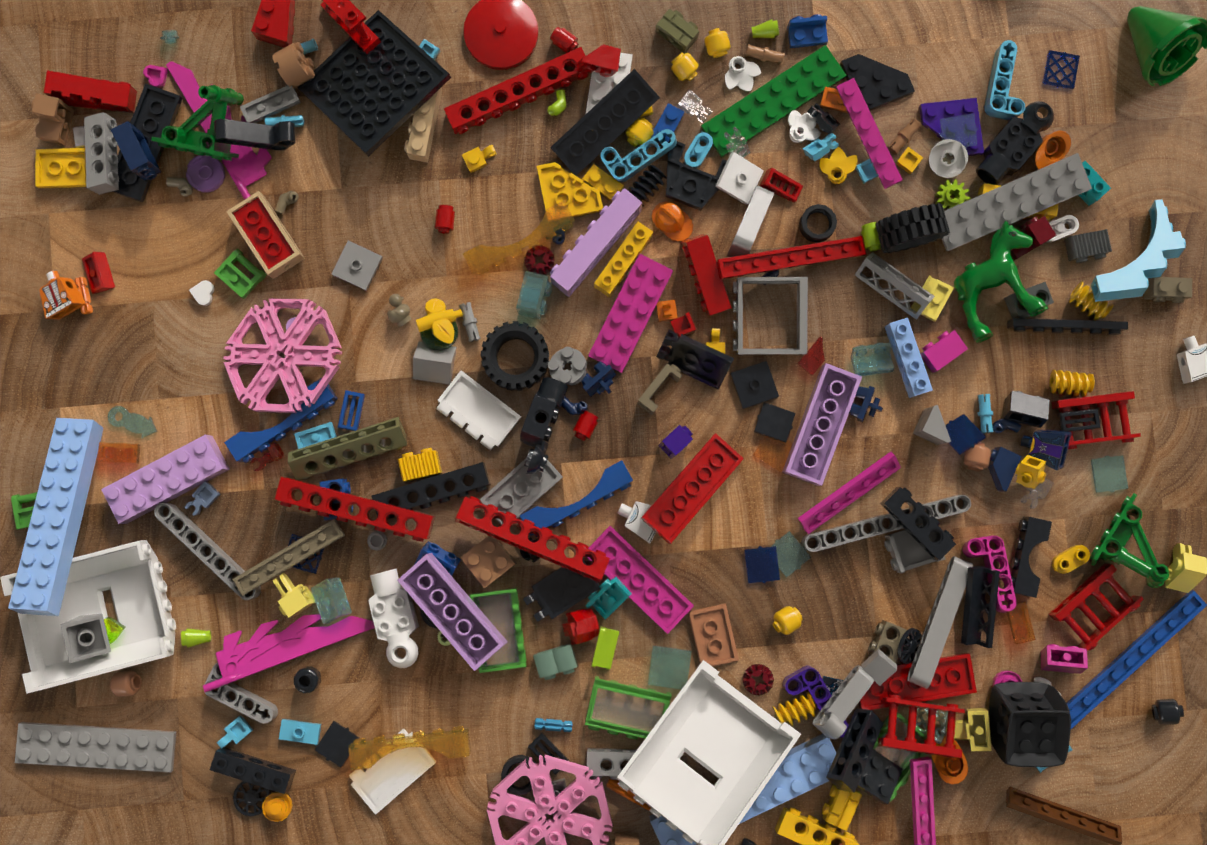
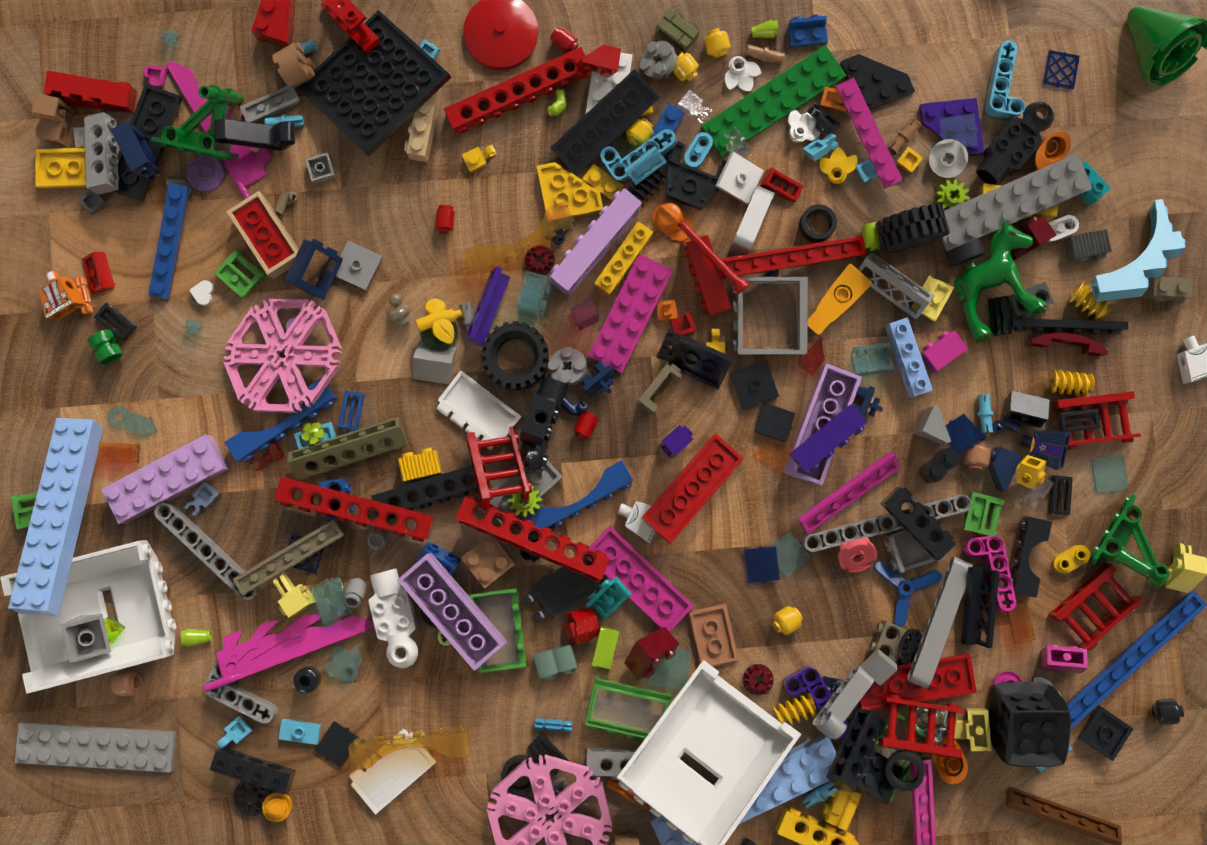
none -> dark grey plate [78,190,107,215]
none -> green wheel [87,330,123,365]
none -> black tile [94,302,138,341]
none -> blue plate [148,183,190,299]
none -> clear light blue plate [183,320,203,333]
none -> dark blue window [284,239,343,300]
none -> lime plant [301,422,325,445]
none -> light grey piece [305,152,337,184]
none -> clear light blue plate [324,646,362,682]
none -> light grey brick [343,578,367,608]
none -> dark purple fence [464,266,510,347]
none -> red fence [467,426,532,509]
none -> lime gear [508,485,543,519]
none -> clear pink brick [568,299,599,330]
none -> medium azure plate [624,146,667,185]
none -> dark red brick [624,627,679,680]
none -> light grey plate [640,41,677,80]
none -> red piece [678,221,750,295]
none -> dark purple brick [789,404,867,473]
none -> medium azure pin [802,781,840,809]
none -> light orange piece [807,264,872,335]
none -> coral plate [837,537,877,573]
none -> blue piece [874,561,942,626]
none -> black tyre [885,750,925,791]
none -> black brick [918,447,962,483]
none -> black tyre [945,239,985,267]
none -> bright green plate [962,492,1005,536]
none -> black tile [988,296,1012,337]
none -> dark red slope [1025,333,1108,357]
none -> black tile [1049,475,1073,515]
none -> black plate [1077,705,1134,761]

